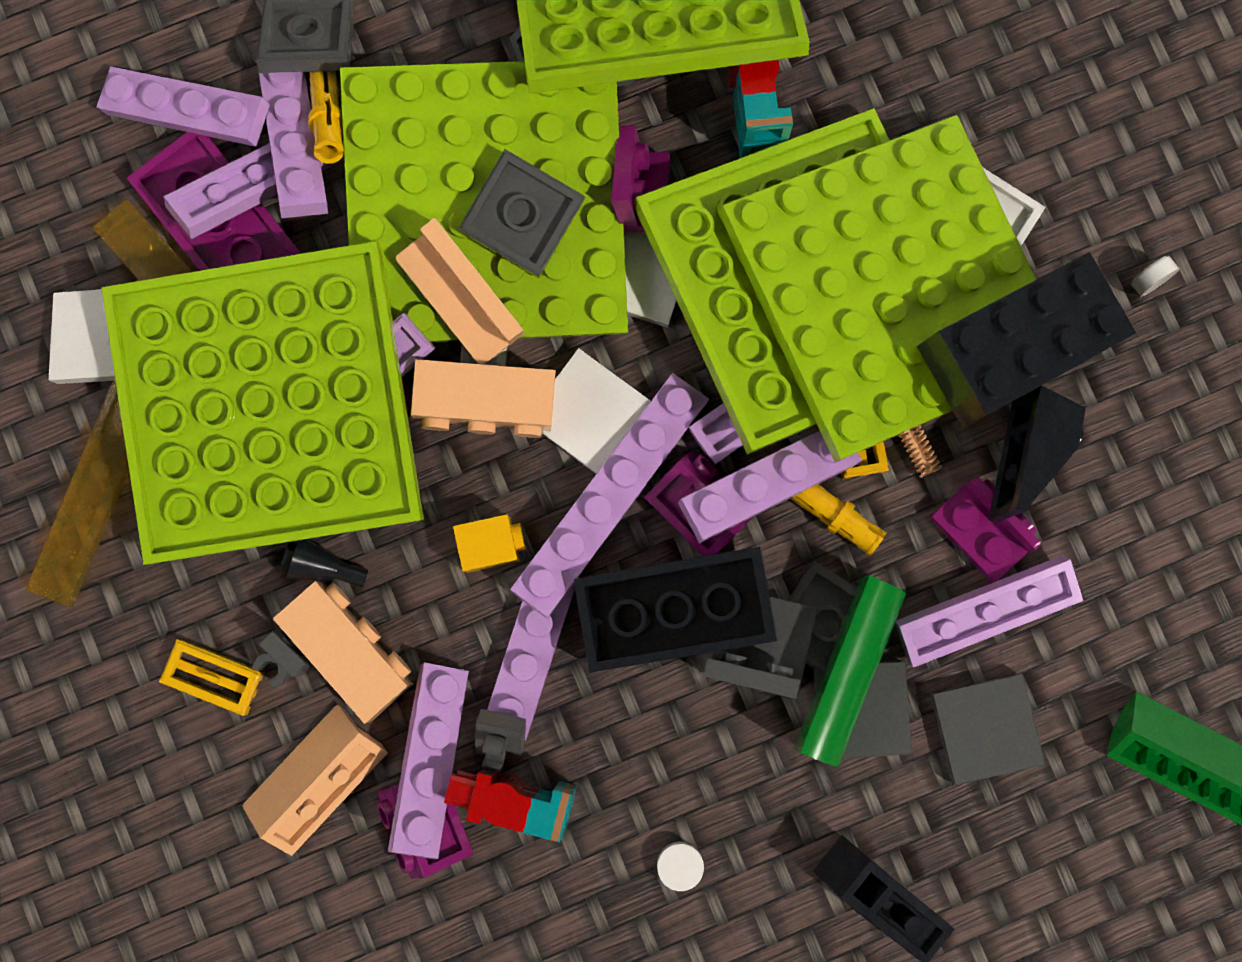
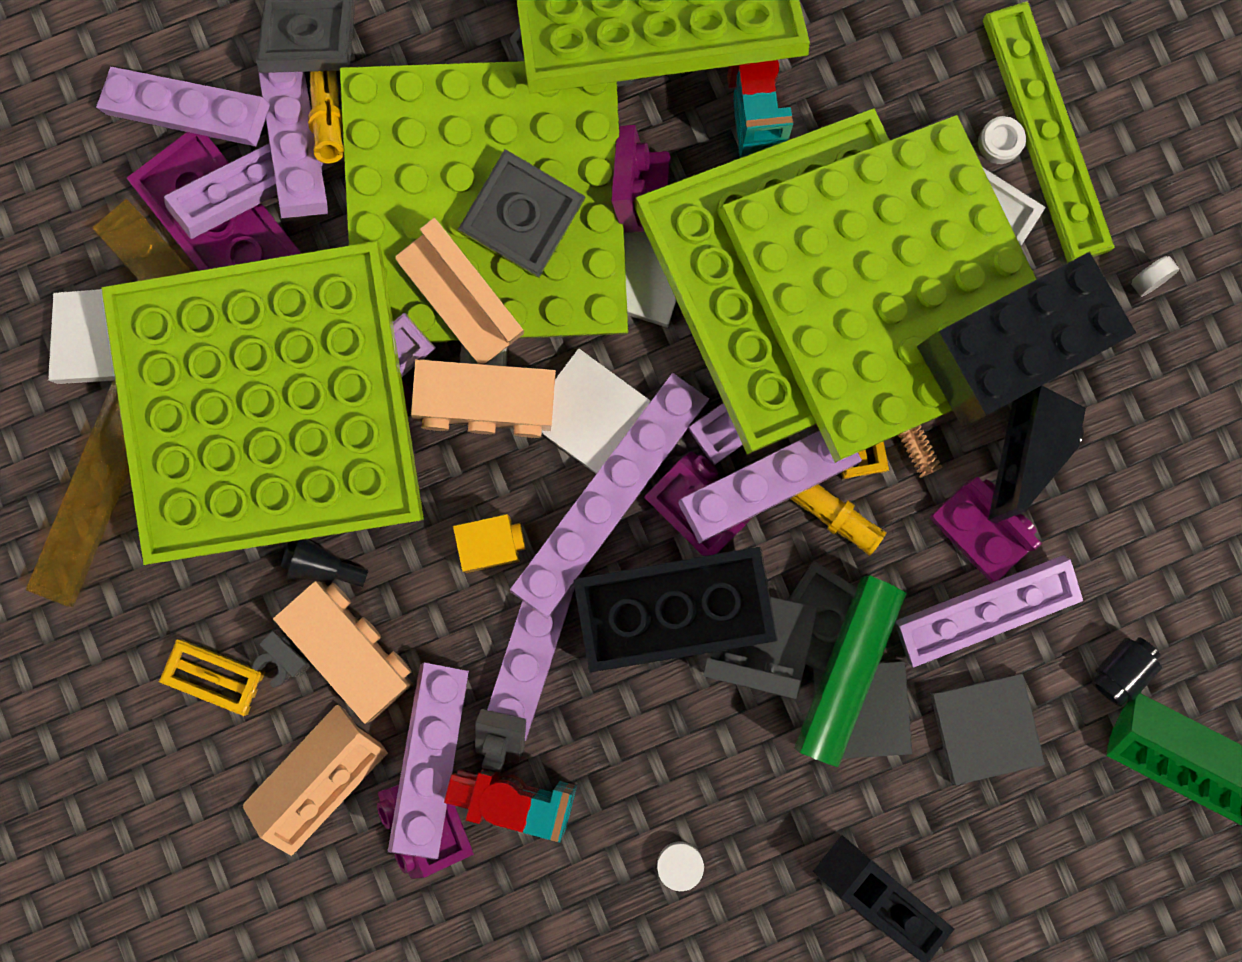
none -> white tile [978,116,1026,164]
none -> lime tile [983,1,1115,263]
none -> black brick [1091,637,1162,707]

